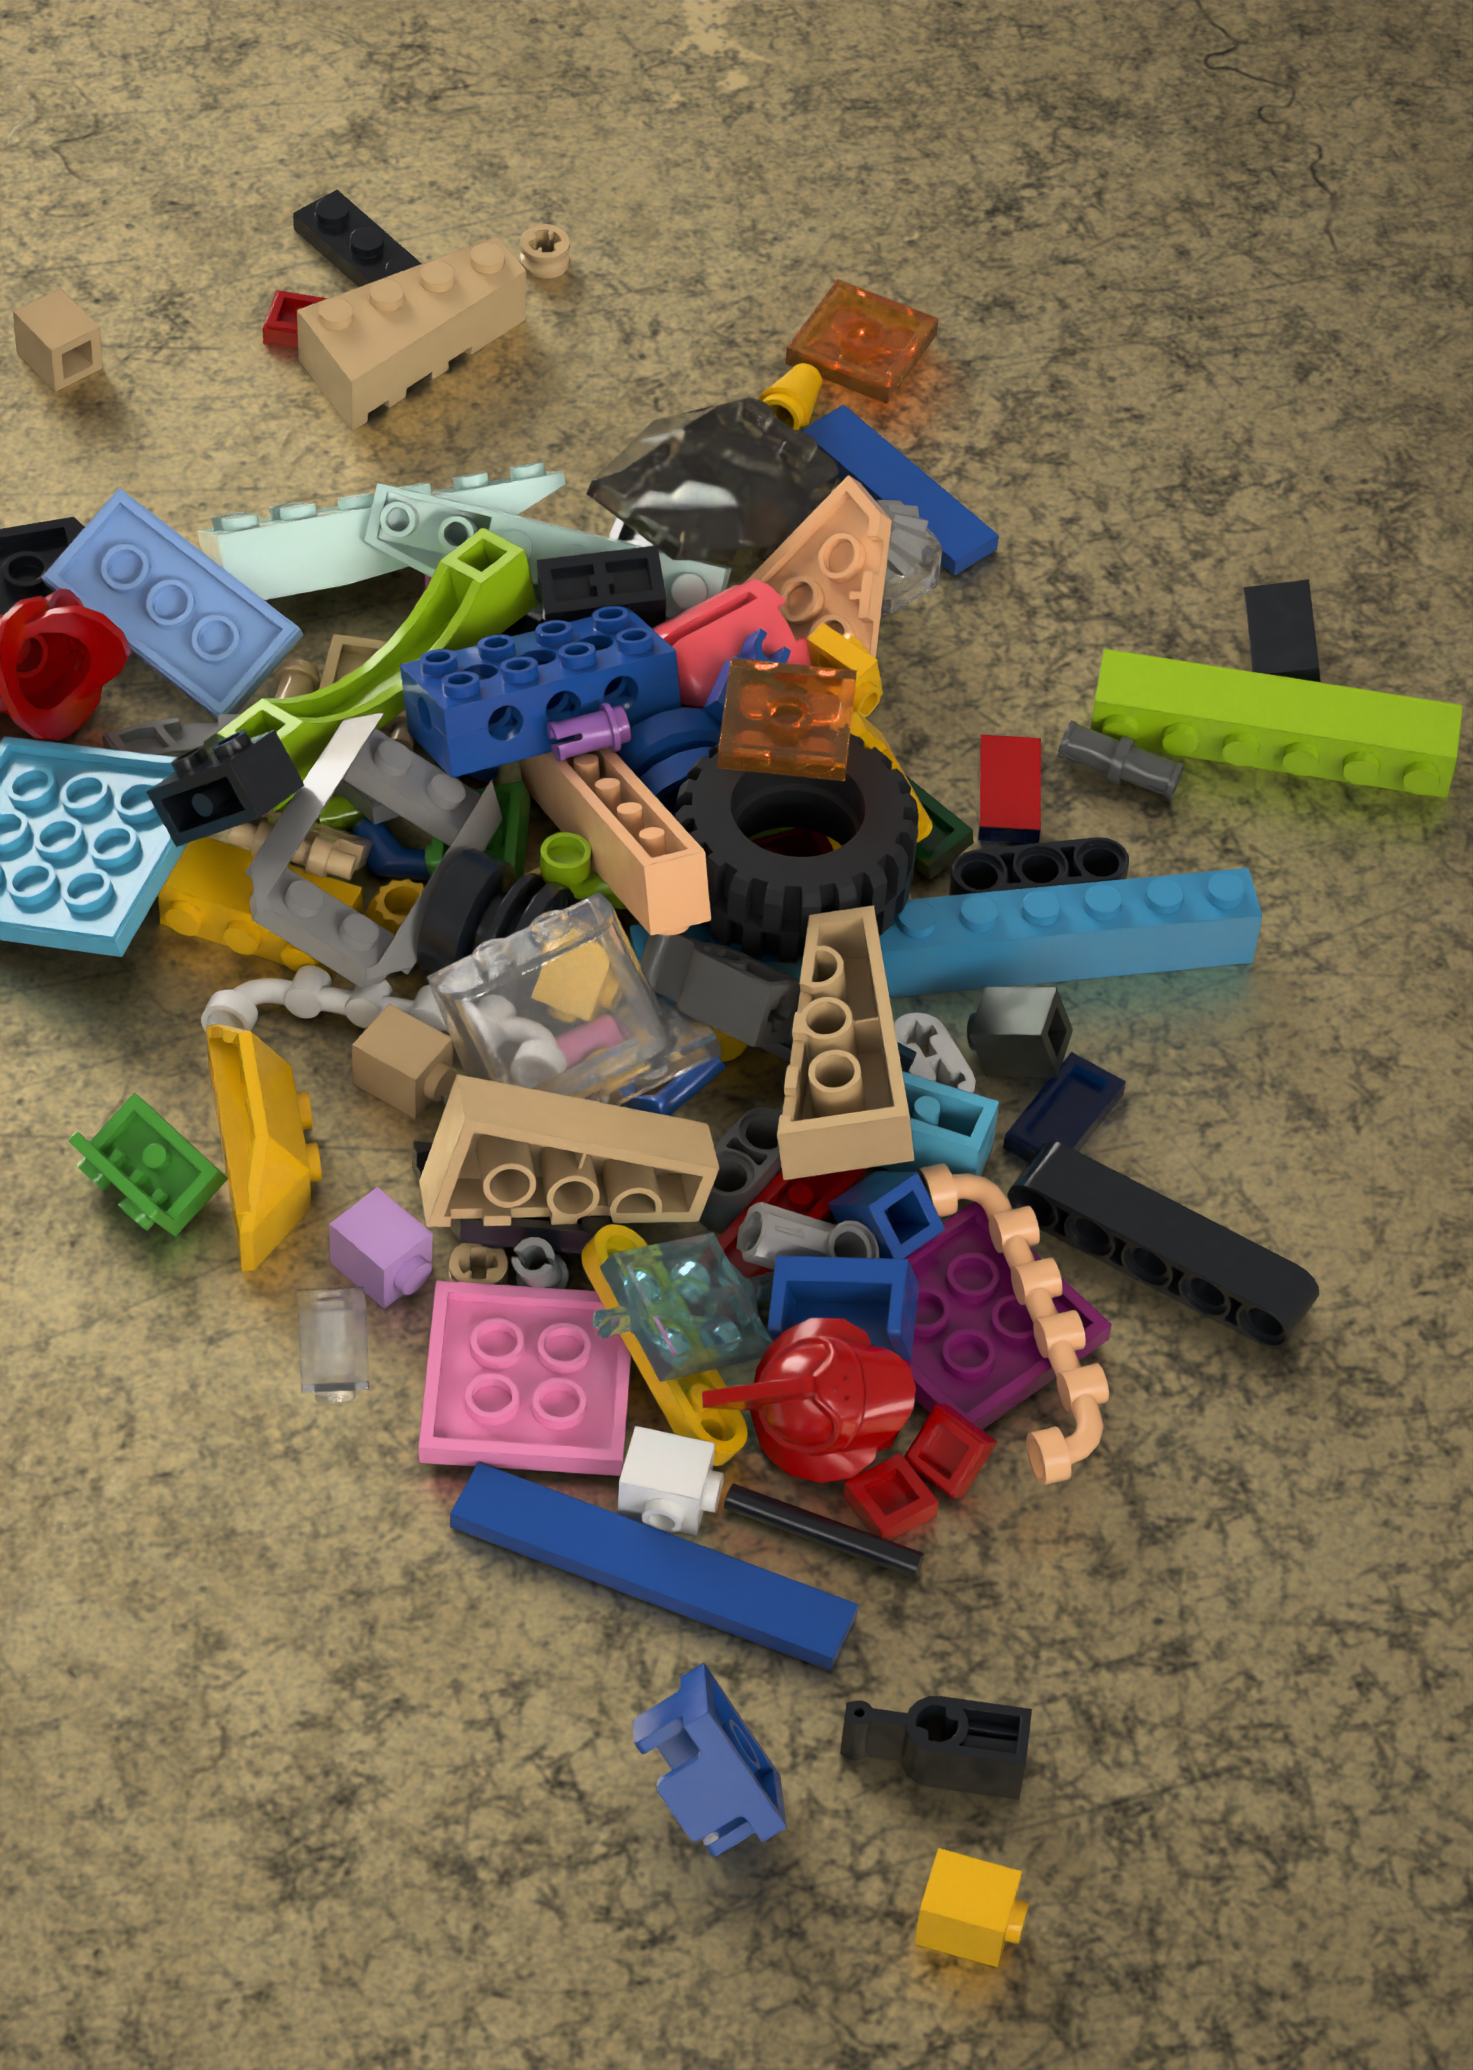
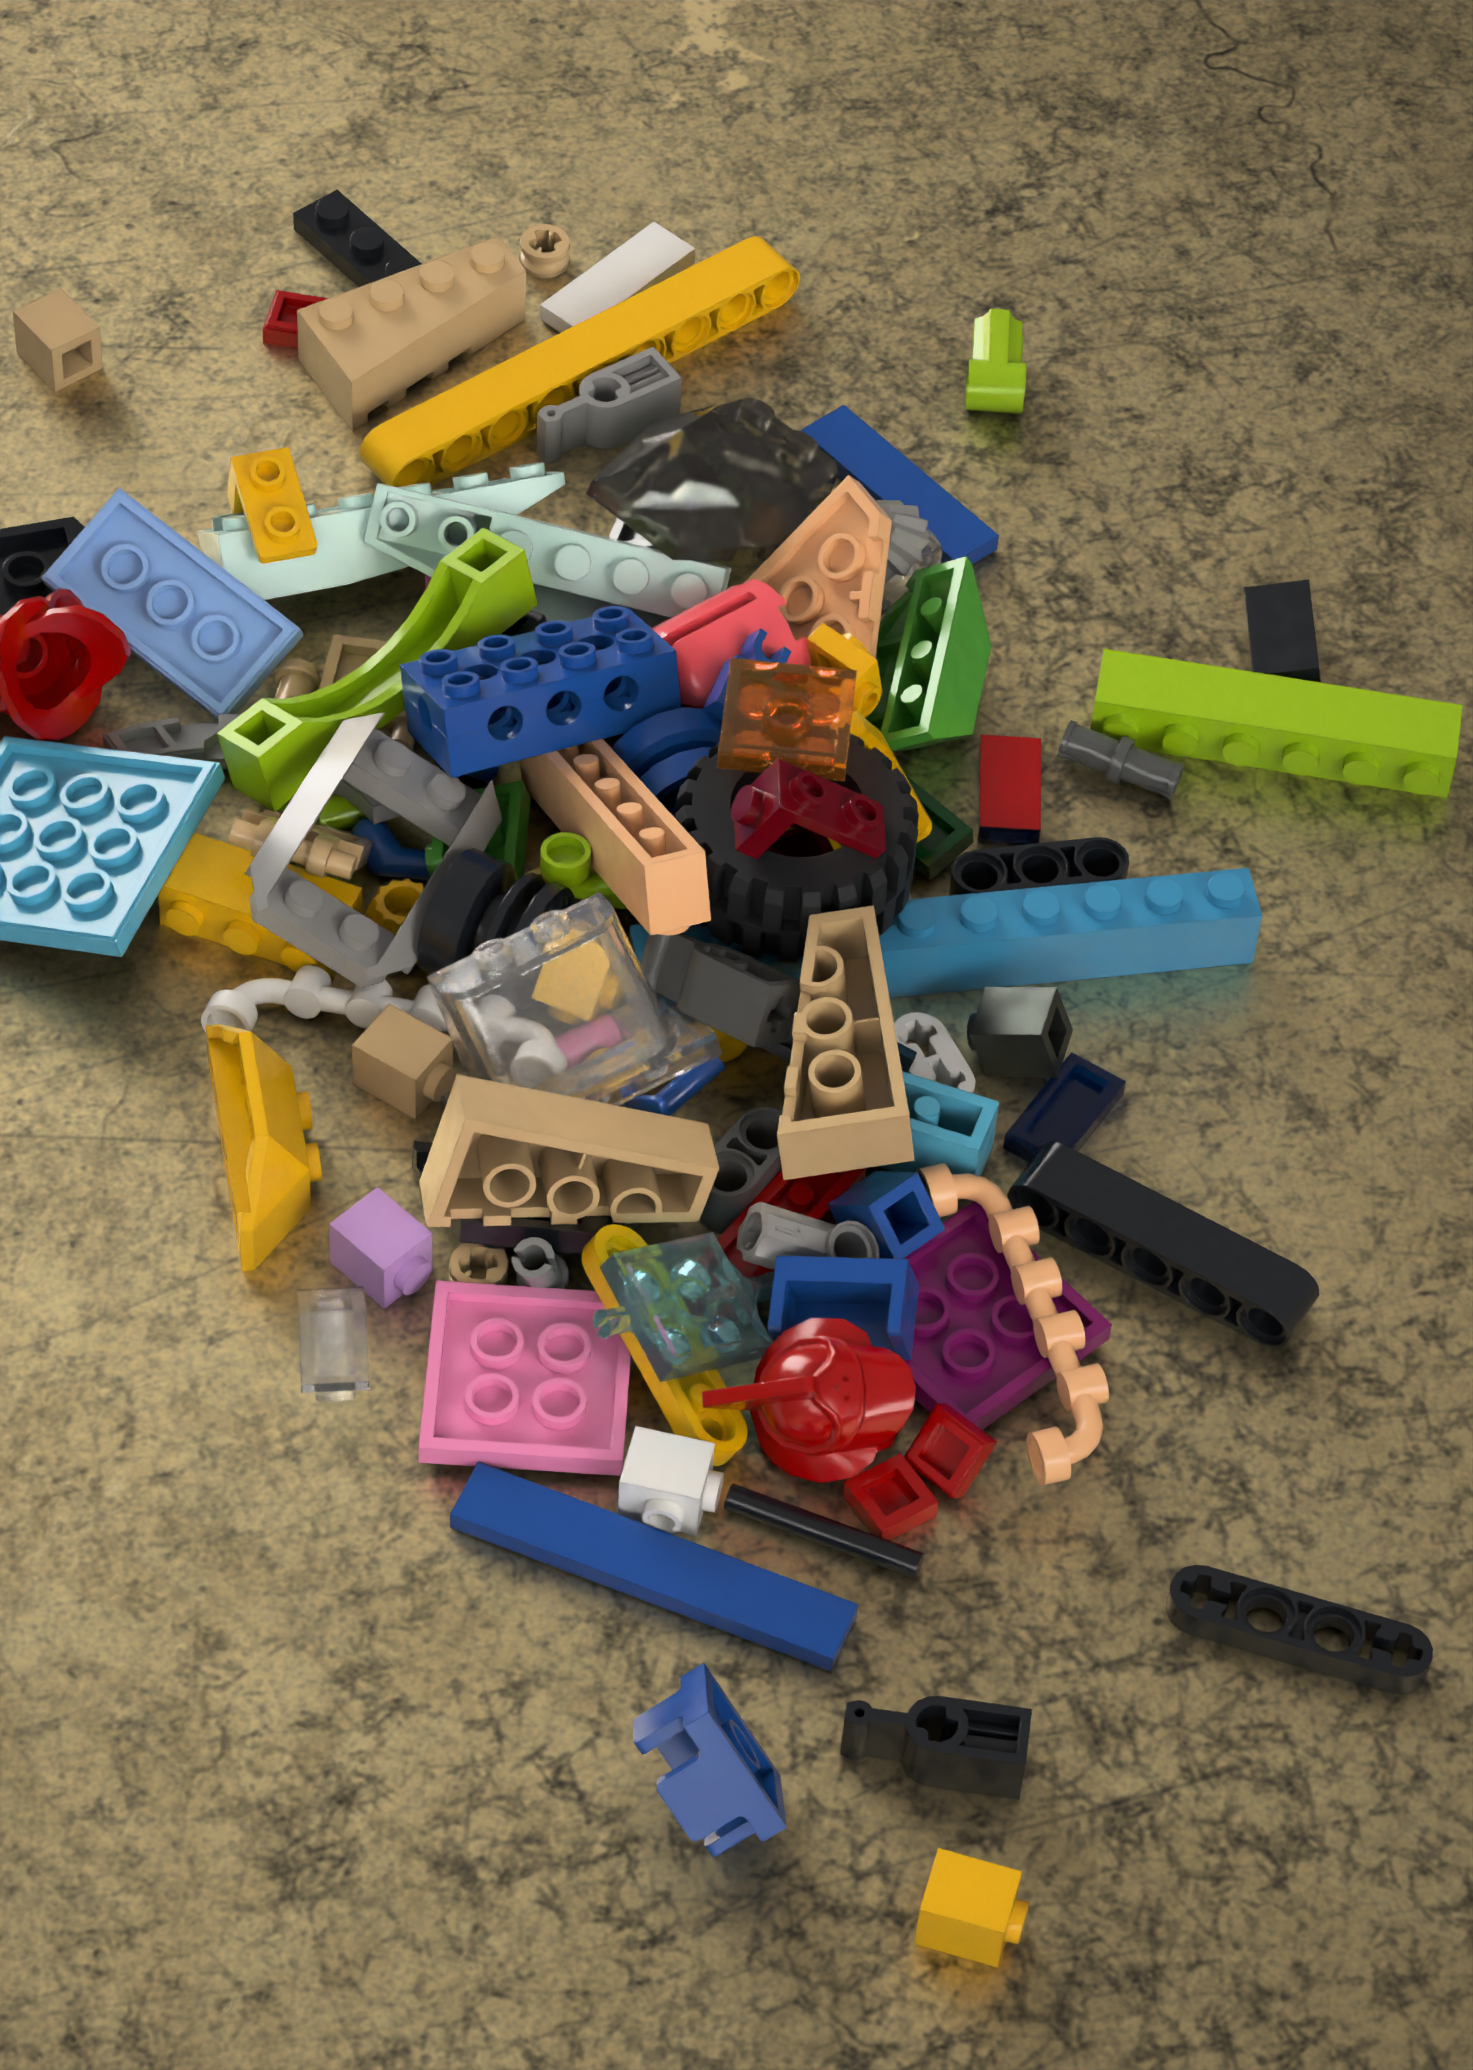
bright green bracket [68,1093,229,1237] -> none
black brick [146,730,305,847] -> none
black hinge [537,545,666,628] -> none
medium lavender pin [547,702,631,762] -> none
yellow cone [756,363,822,440] -> none
clear orange plate [785,279,939,404] -> none
none -> yellow bracket [227,447,317,564]
none -> yellow beam [359,236,800,487]
none -> light grey piece [537,347,682,463]
none -> white tile [540,222,695,333]
none -> dark red bracket [731,758,886,859]
none -> bright green wedge [865,556,991,752]
none -> lime piece [965,309,1026,414]
none -> black beam [1166,1565,1433,1695]

